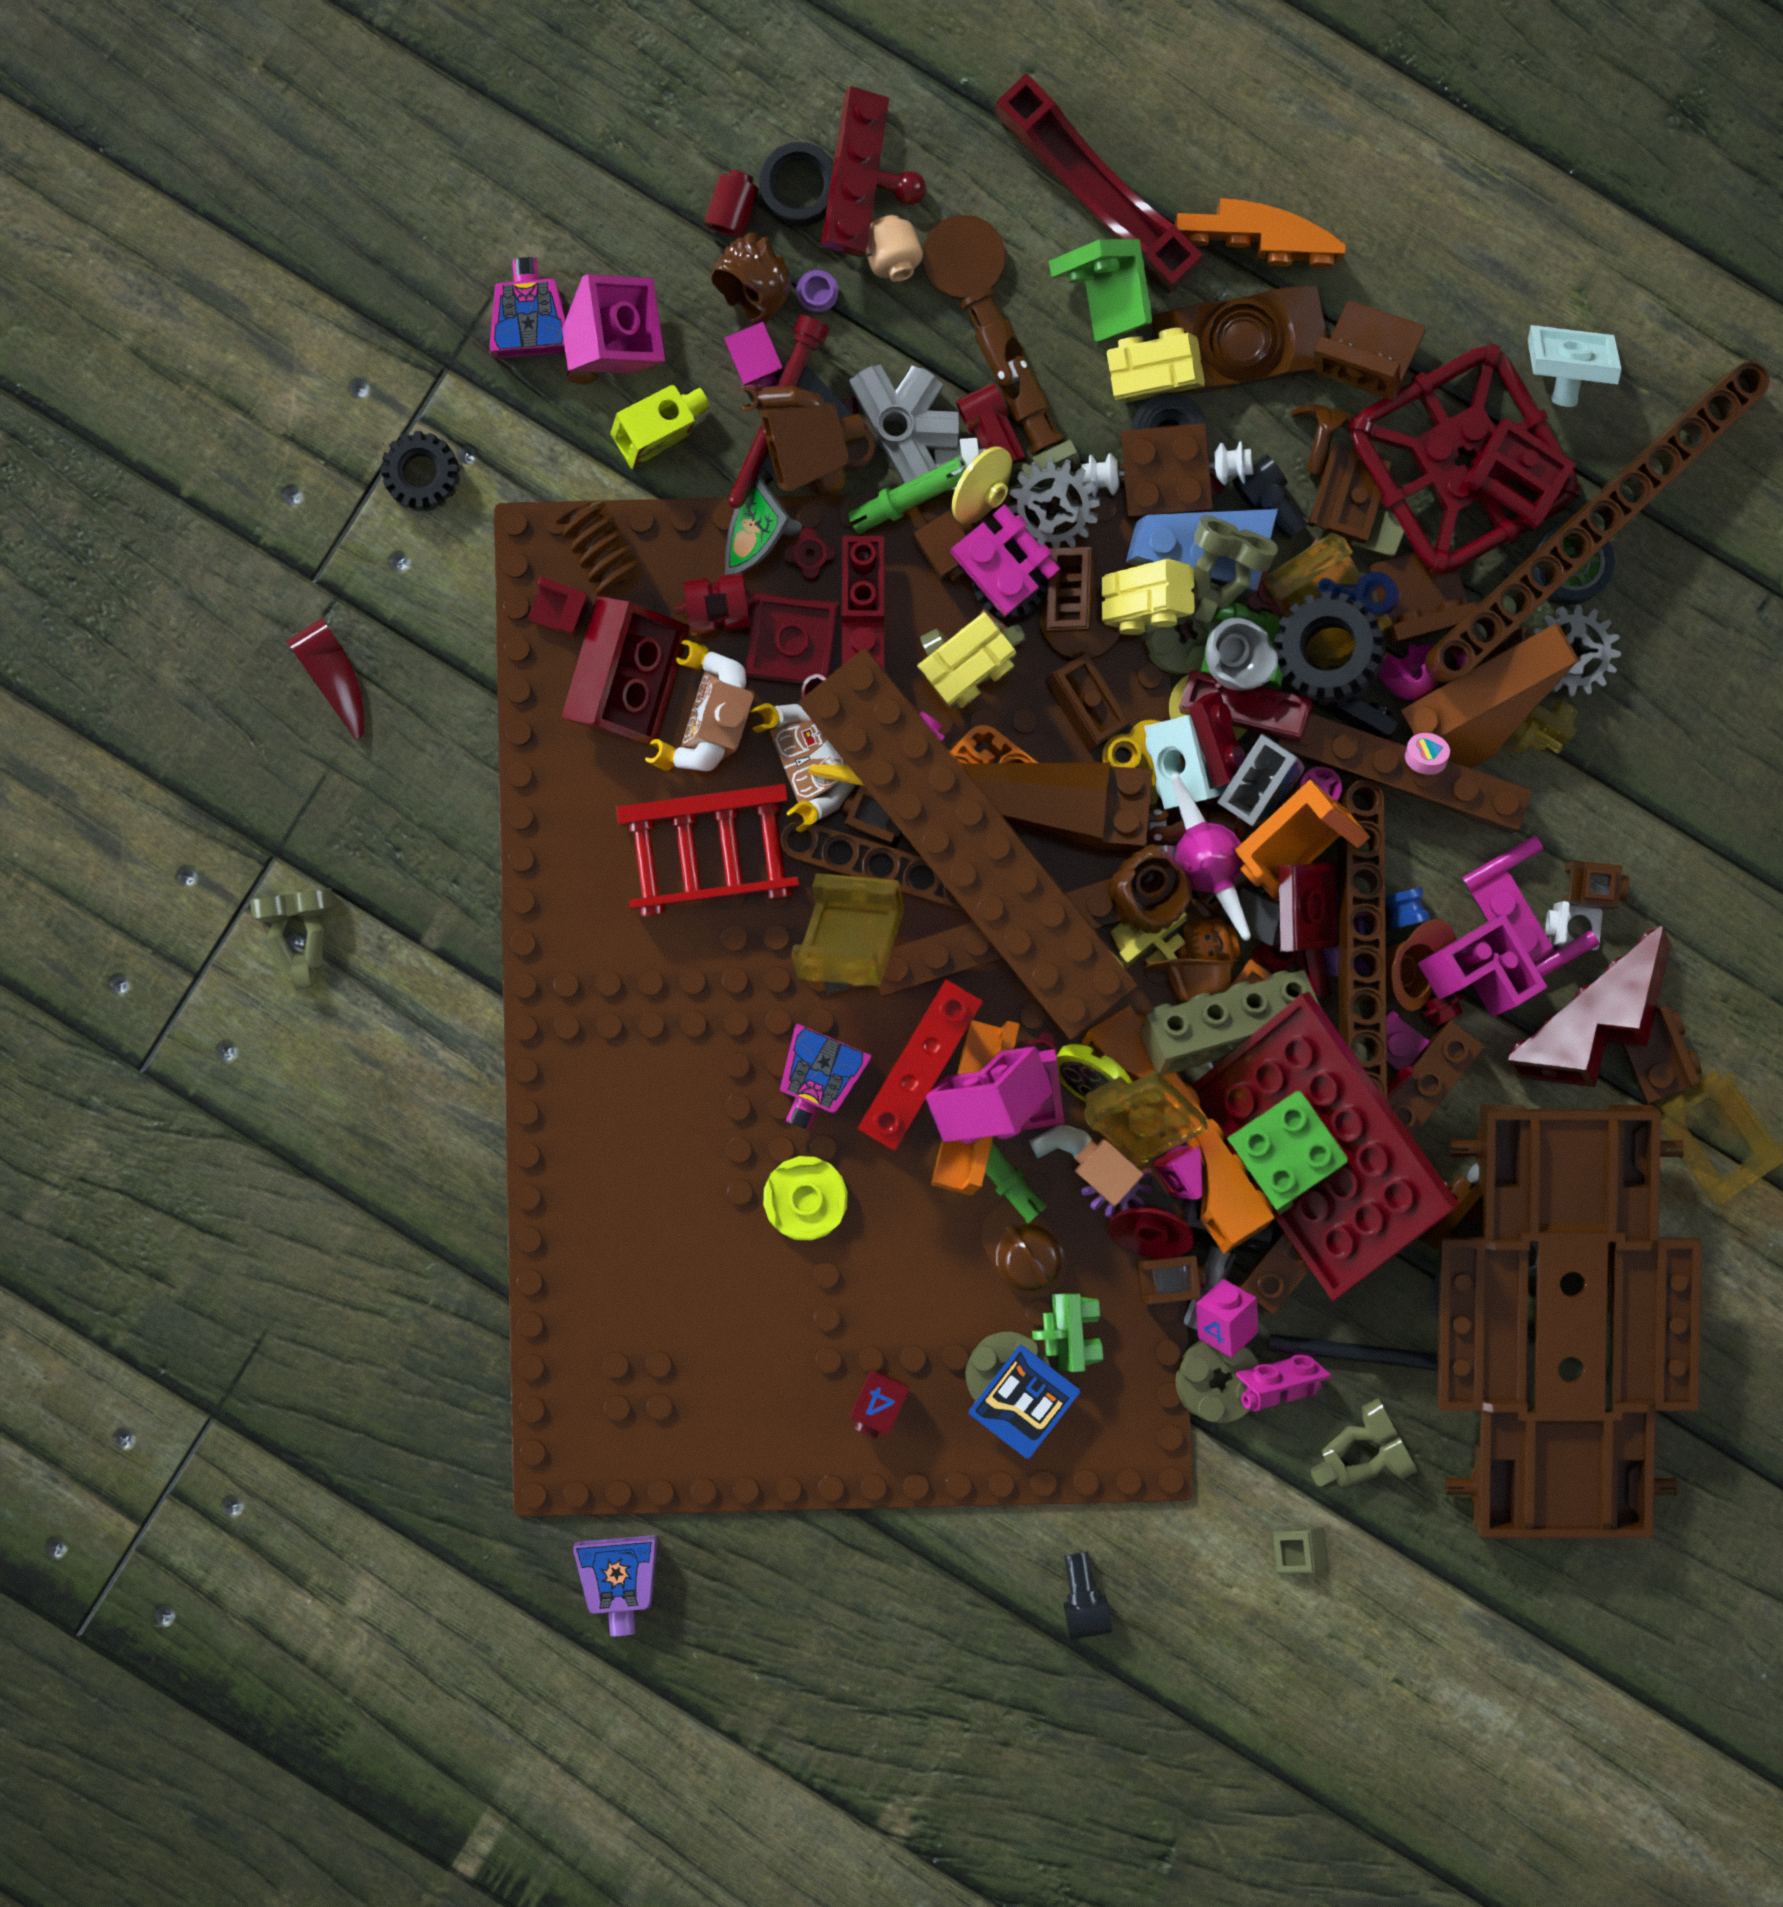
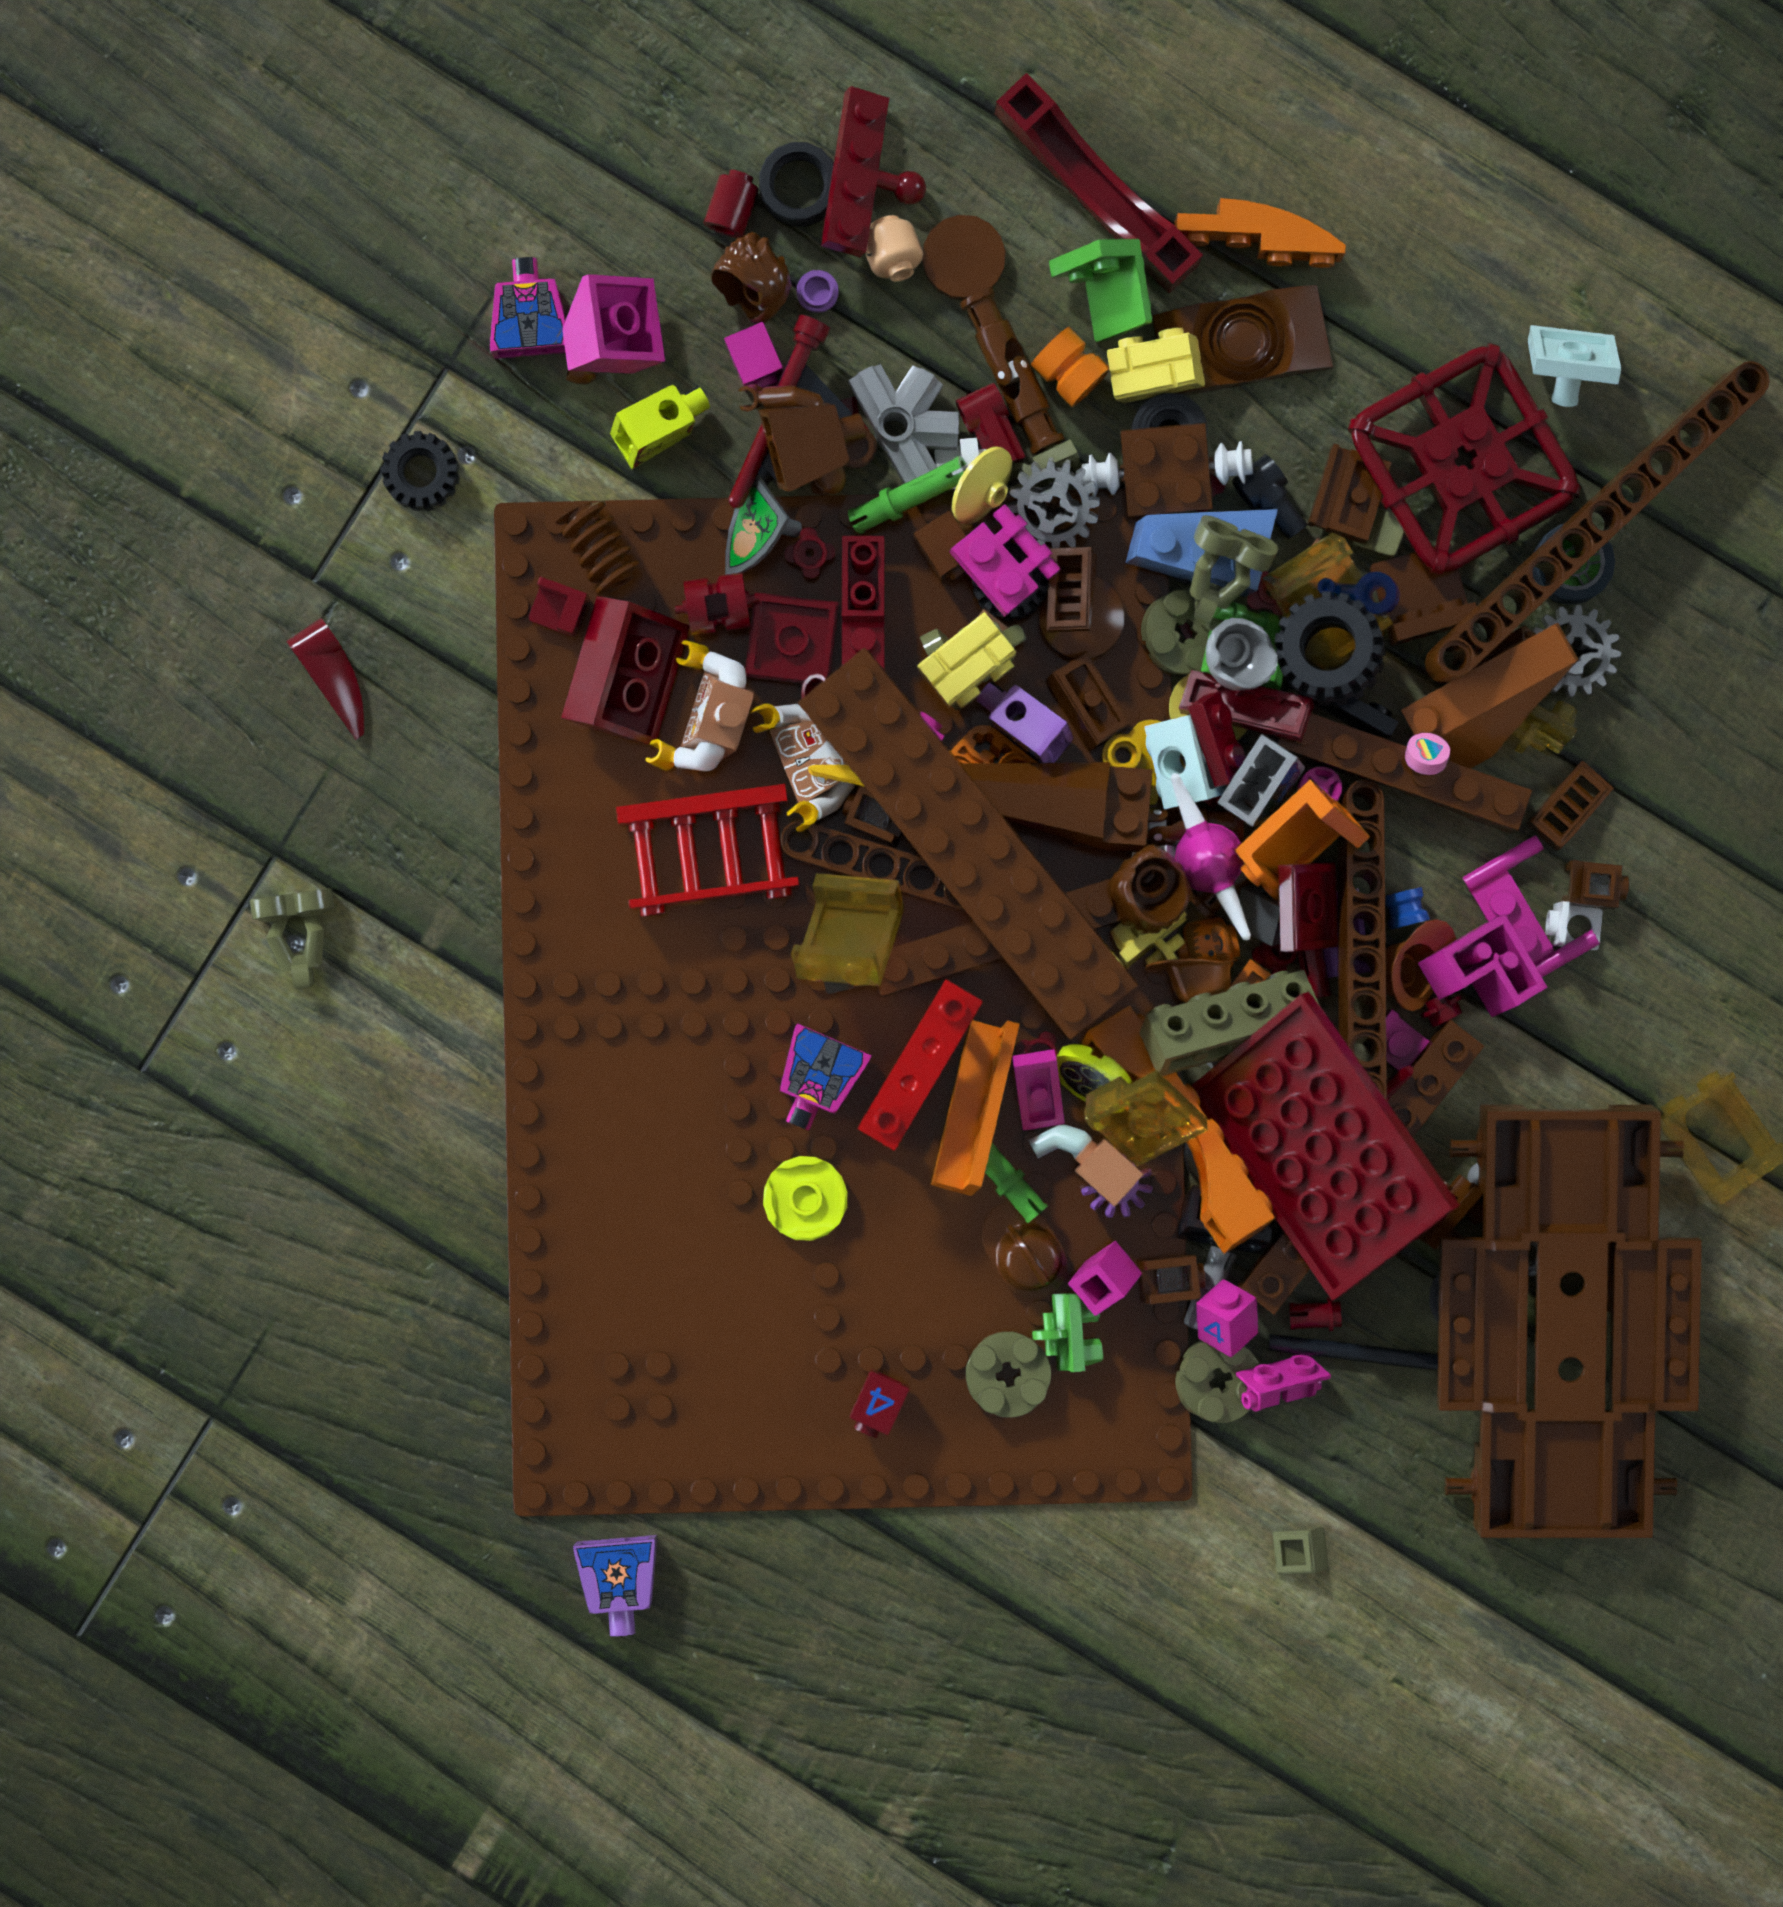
dark pink brick [925,1046,1053,1143] -> none
sticker [968,1345,1080,1459] -> none
black pin [1063,1551,1112,1640] -> none
light yellow brick [1102,558,1194,635] -> none
dark red dish [1109,1207,1194,1258] -> none
dark pink slope [1153,1146,1202,1200] -> none
bright green bracket [1227,1091,1347,1215] -> none
reddish brown plant [1291,404,1355,475] -> none
olive piece [1311,1398,1418,1488] -> none
reddish brown bracket [1314,301,1426,400] -> none
dark pink hair [1378,642,1446,701] -> none
dark red plate [1464,418,1576,529] -> none
slope [1508,926,1671,1087] -> none
reddish brown bracket [1621,1005,1702,1103] -> none
none -> medium lavender torso [977,681,1074,763]
none -> orange wheel [1031,326,1110,407]
none -> dark pink brick [1068,1240,1142,1316]
none -> dark red pin [1289,1298,1342,1332]
none -> reddish brown slope [1525,760,1614,851]

